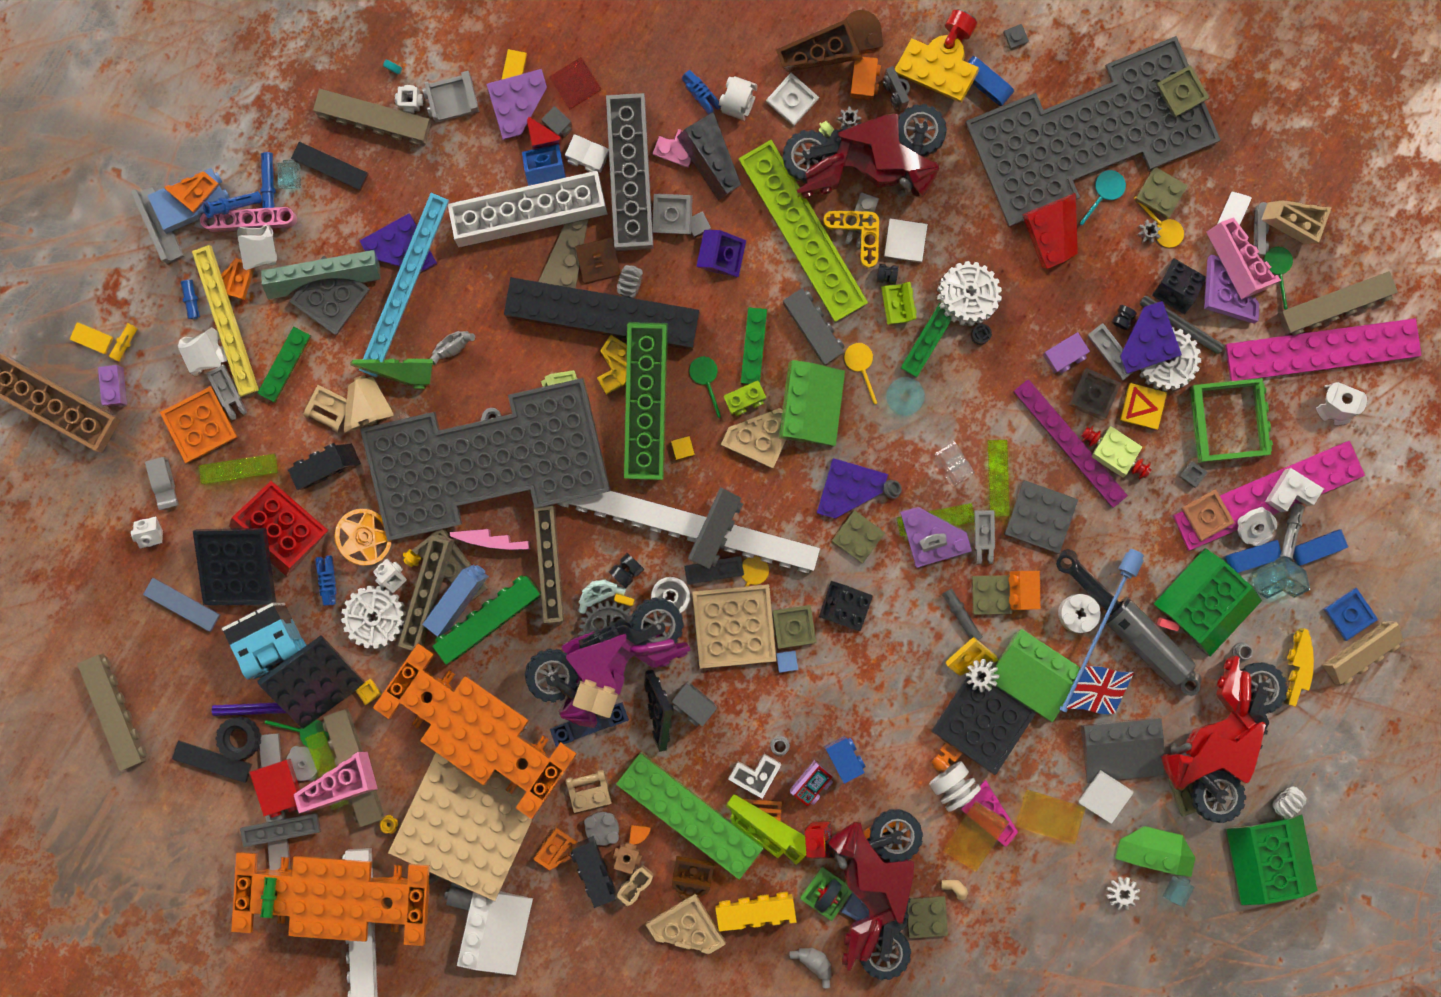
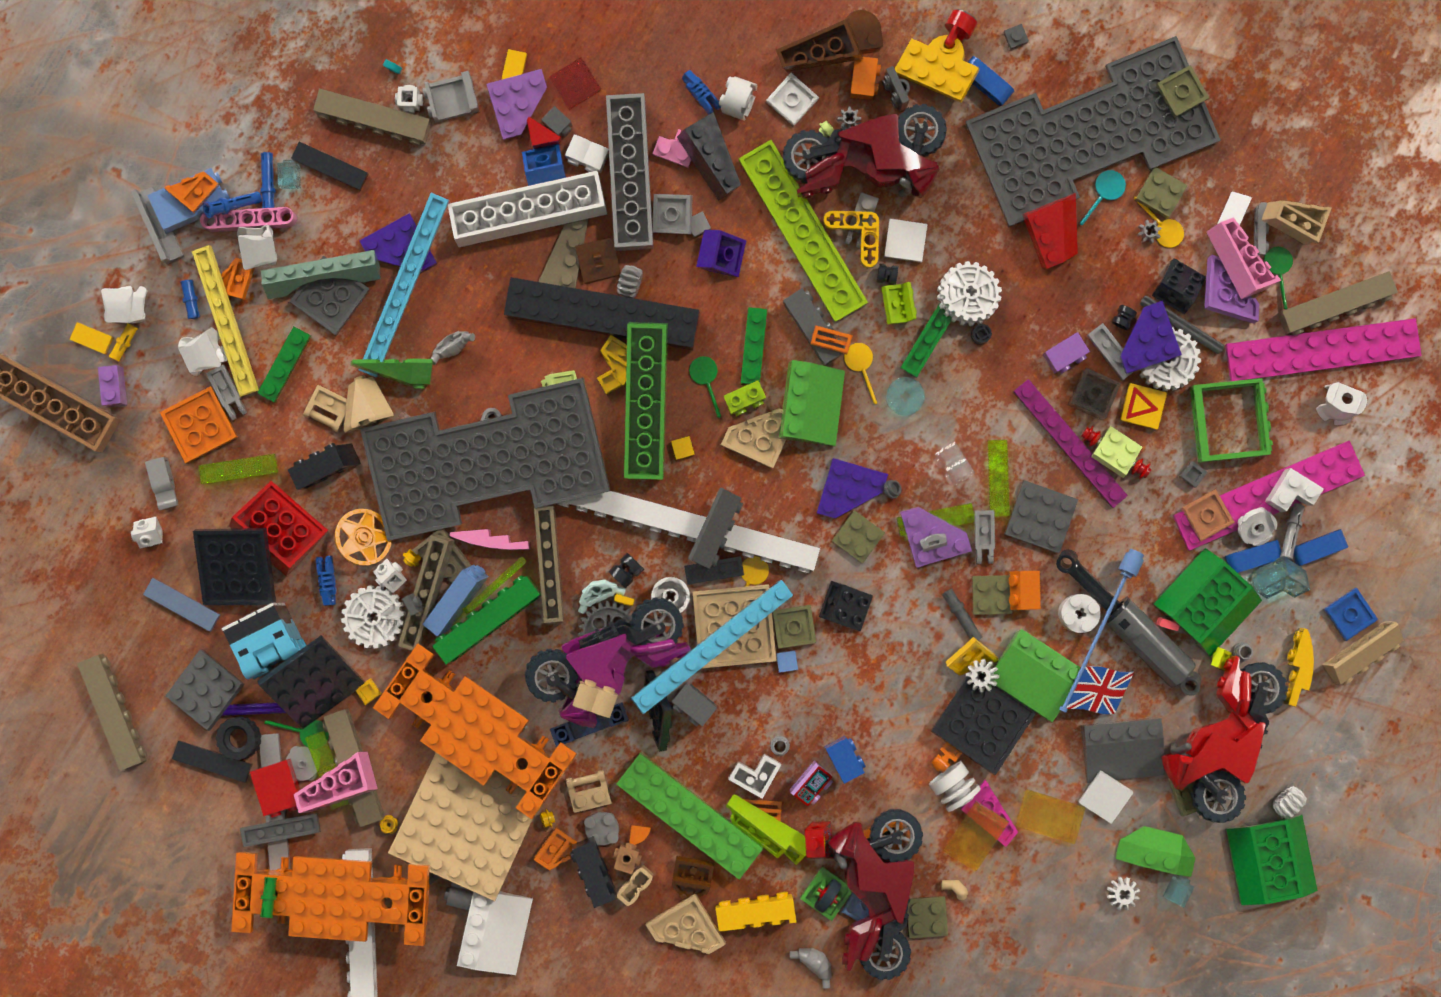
none -> white piece [101,286,147,323]
none -> dark grey plate [166,650,245,731]
none -> dark grey plate [402,594,423,616]
none -> clear neon green tile [462,557,526,614]
none -> yellow plate [540,809,555,828]
none -> medium azure plate [631,580,793,714]
none -> orange tile [810,325,853,354]
none -> neon yellow plate [1211,647,1232,671]

